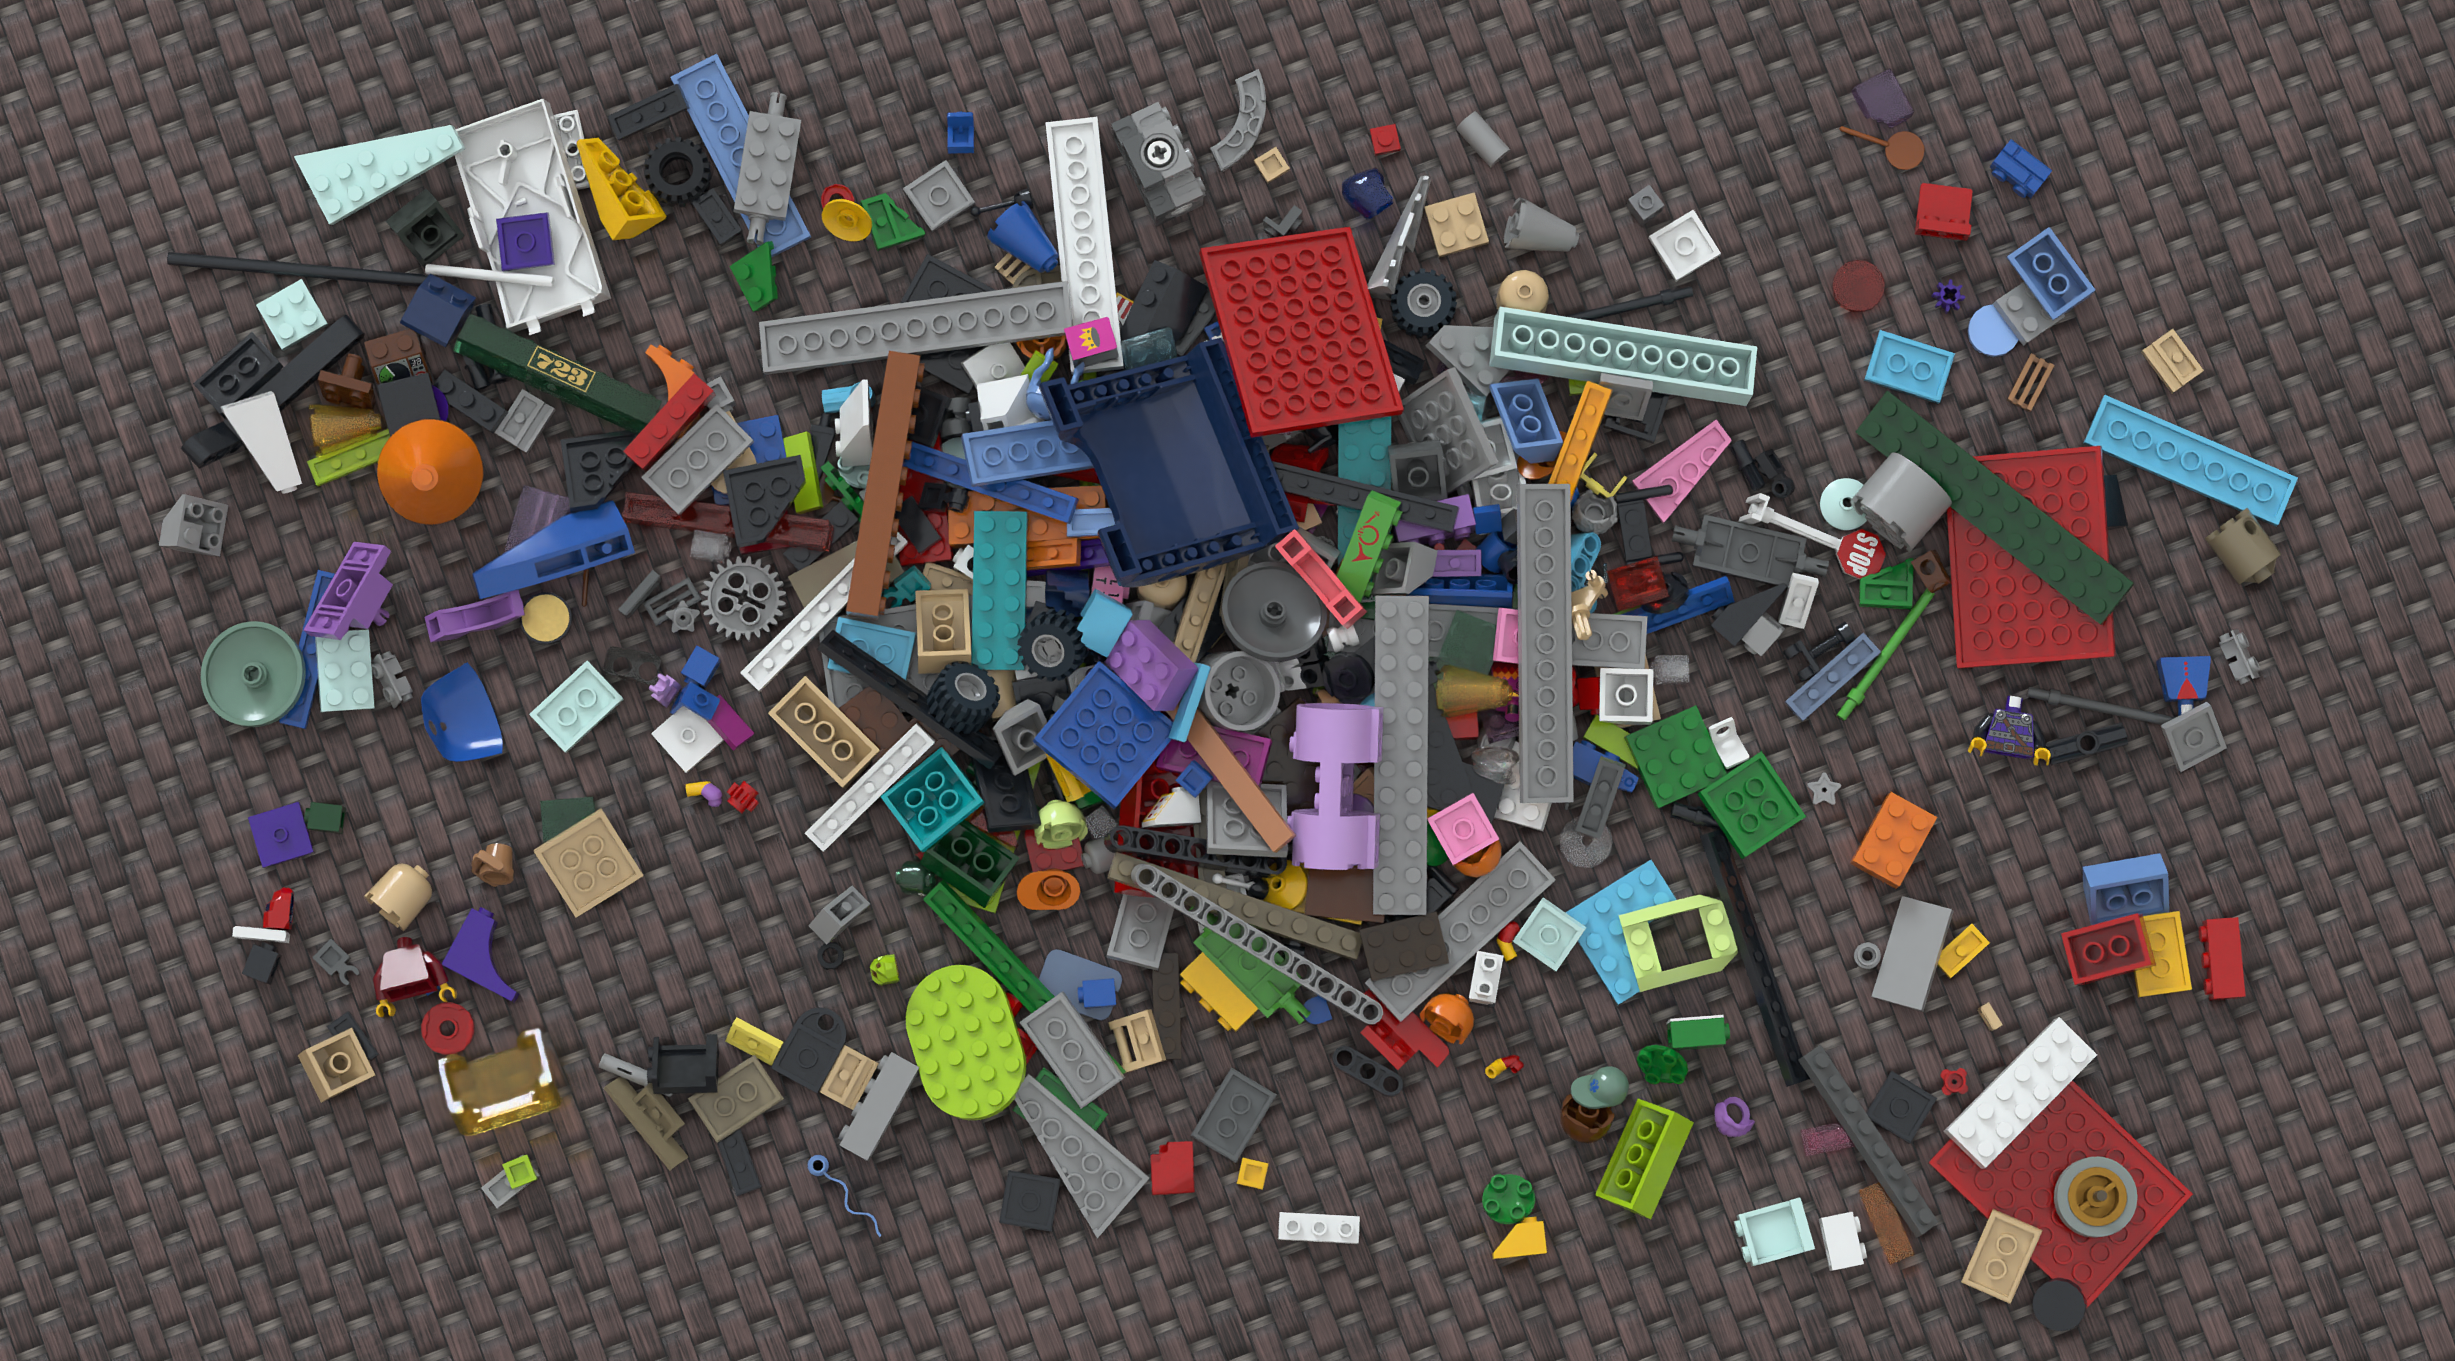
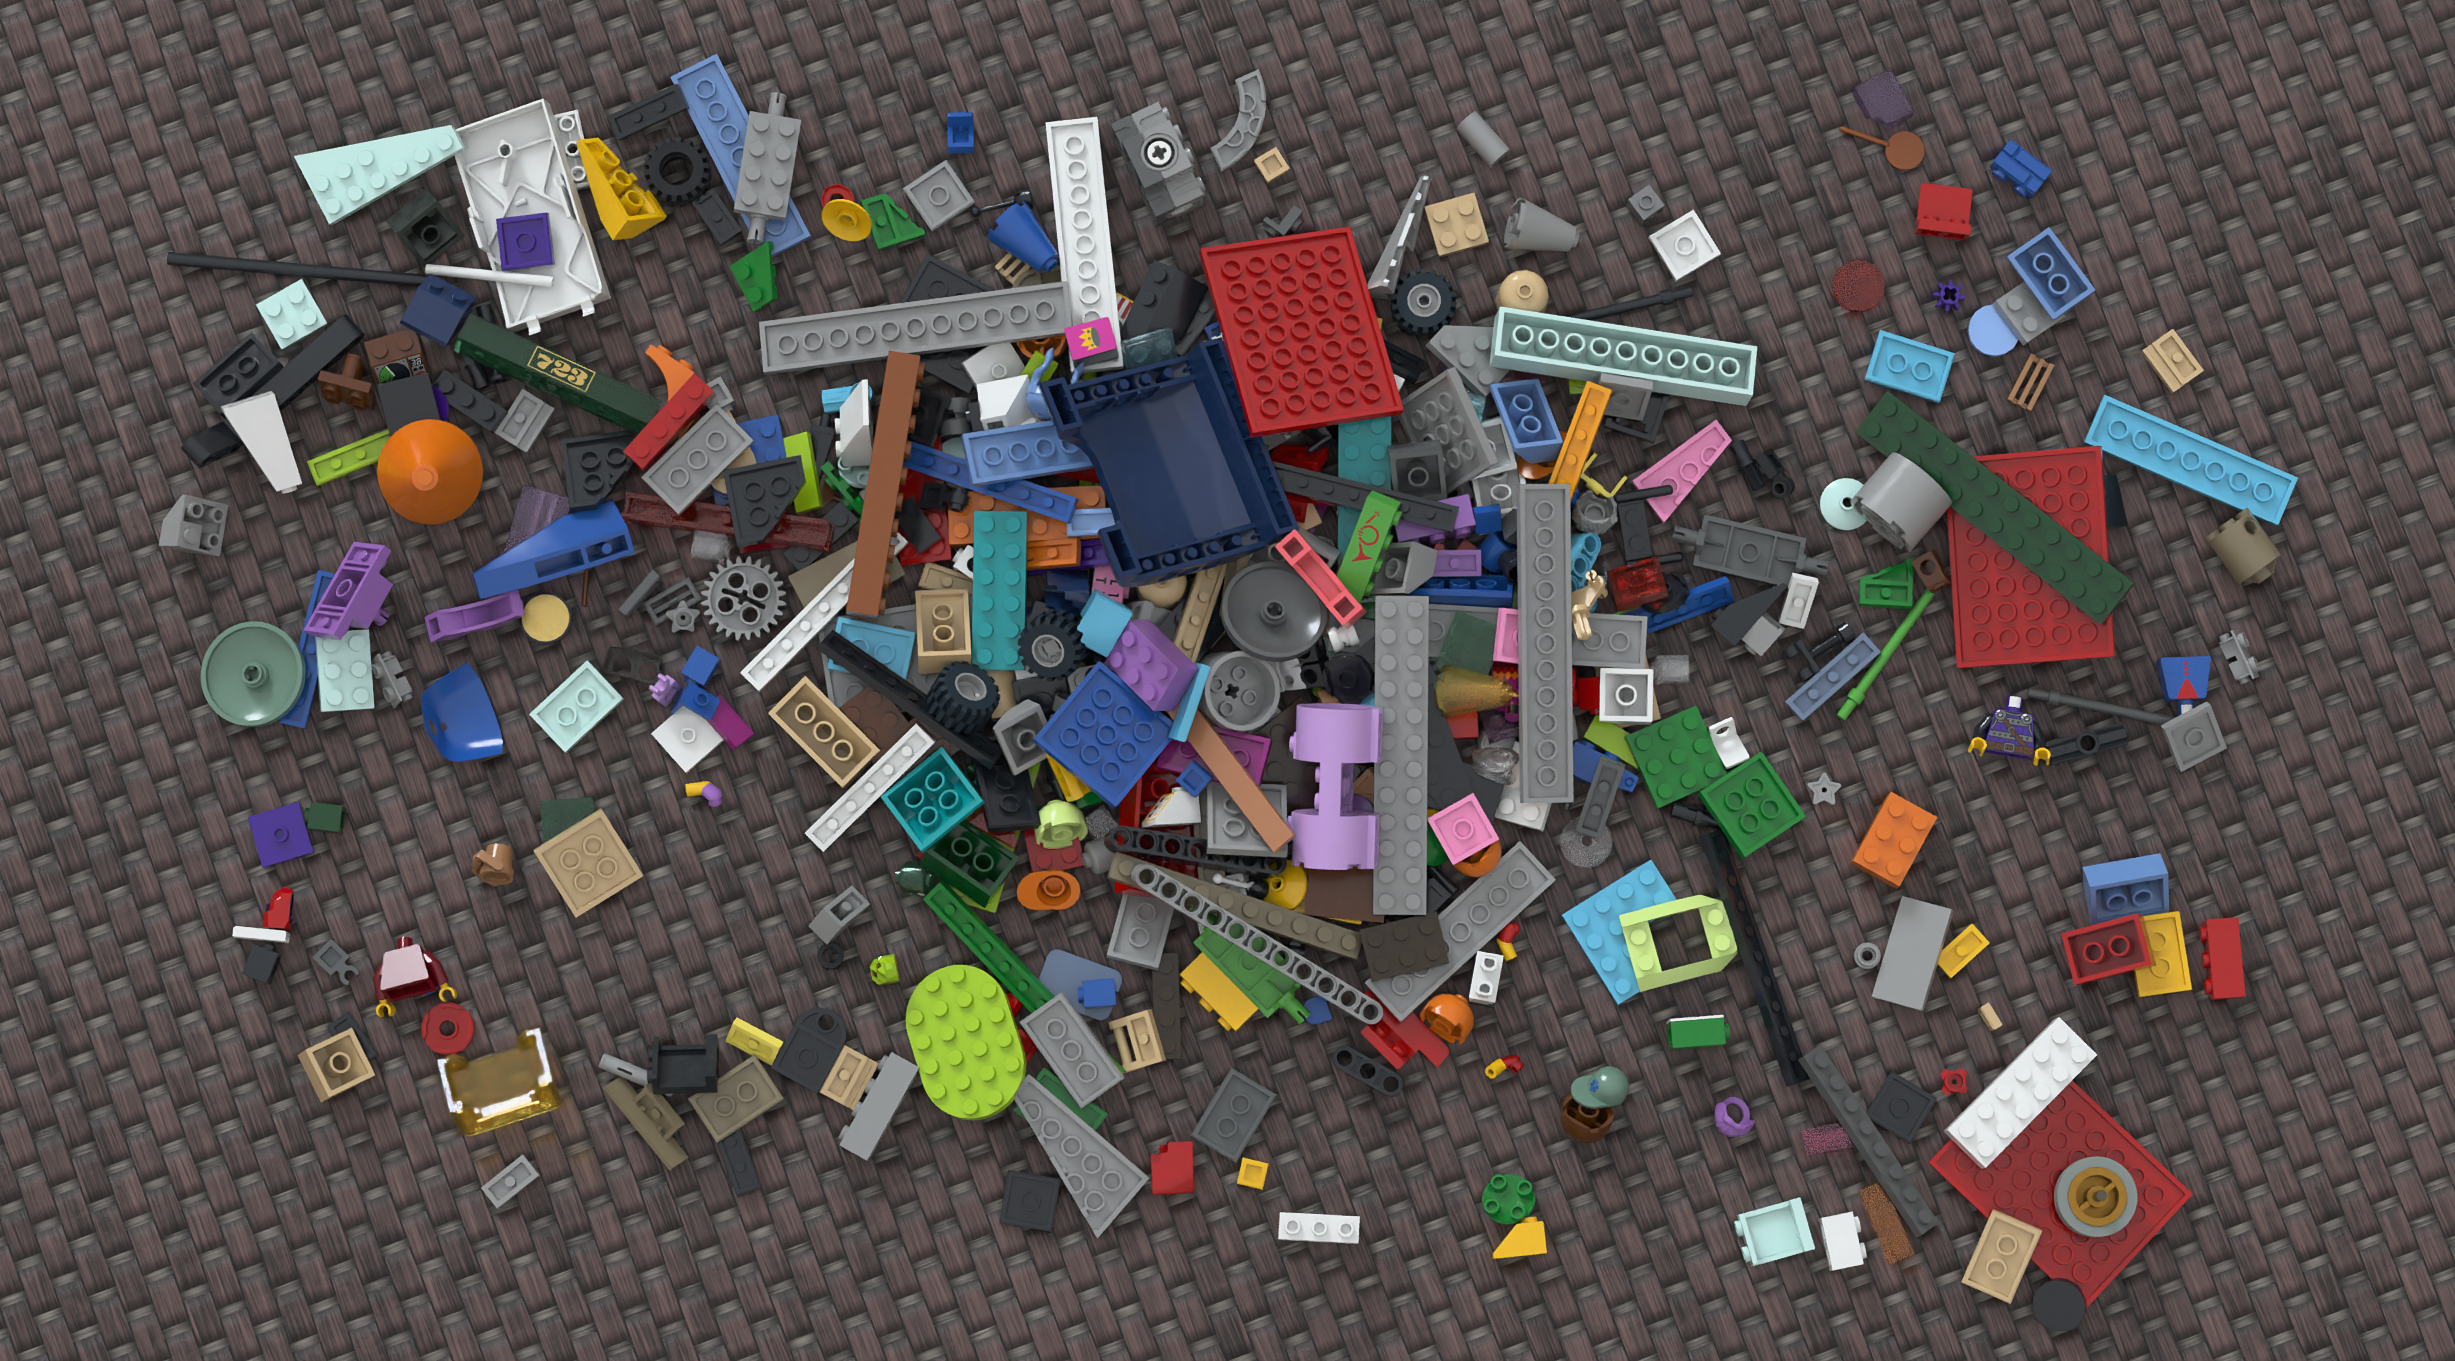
clear yellow cone [308,404,381,457] -> none
tan cylinder [364,863,432,931] -> none
dark purple arch [442,907,519,1003] -> none
lime tile [502,1155,538,1189] -> none
red gear [727,781,759,813] -> none
medium blue flag [808,1155,881,1237] -> none
teal plate [883,565,931,608] -> none
white plate [1026,580,1046,607] -> none
clear blue piece [1342,167,1394,220] -> none
red plate [1370,124,1401,156] -> none
light aqua plate [1513,897,1587,971] -> none
lime slope [1595,1099,1694,1219] -> none
green dish [1637,1045,1688,1084] -> none
white piece [1738,493,1886,580] -> none

